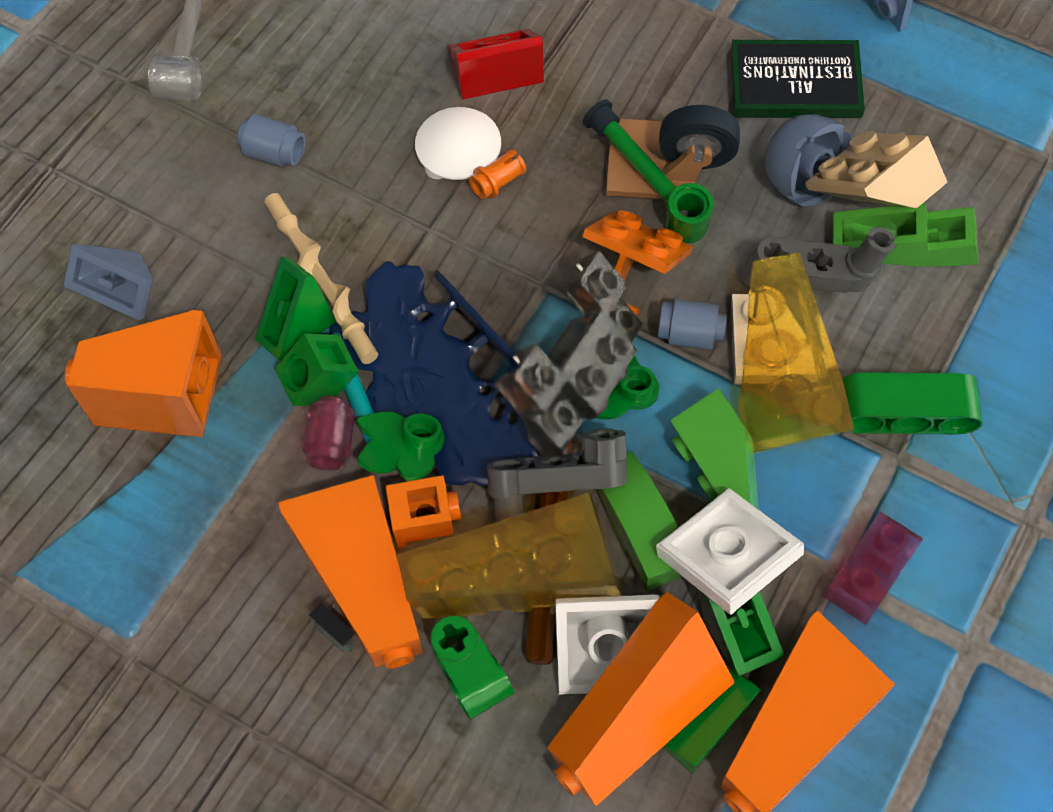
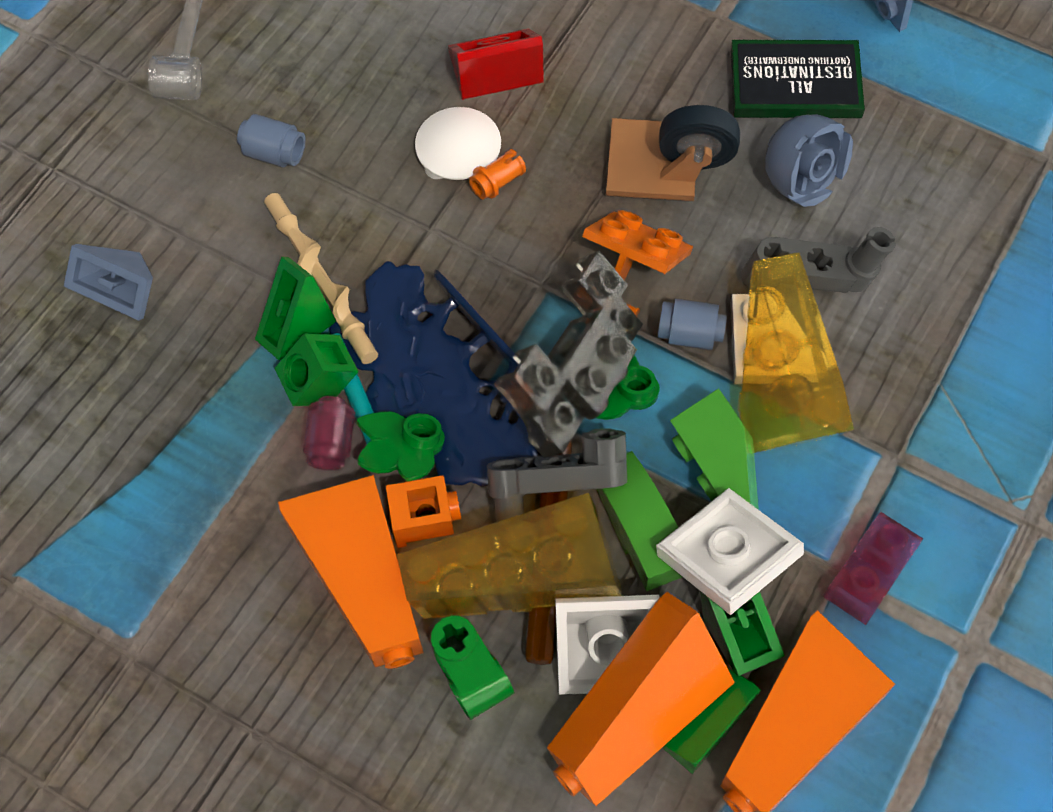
orange slope [65,310,222,437] -> none
black piece [309,602,355,652] -> none
green piece [583,99,714,244] -> none
tan slope [805,131,947,208] -> none
bright green slope [833,202,979,266] -> none
green beam [839,373,983,435] -> none

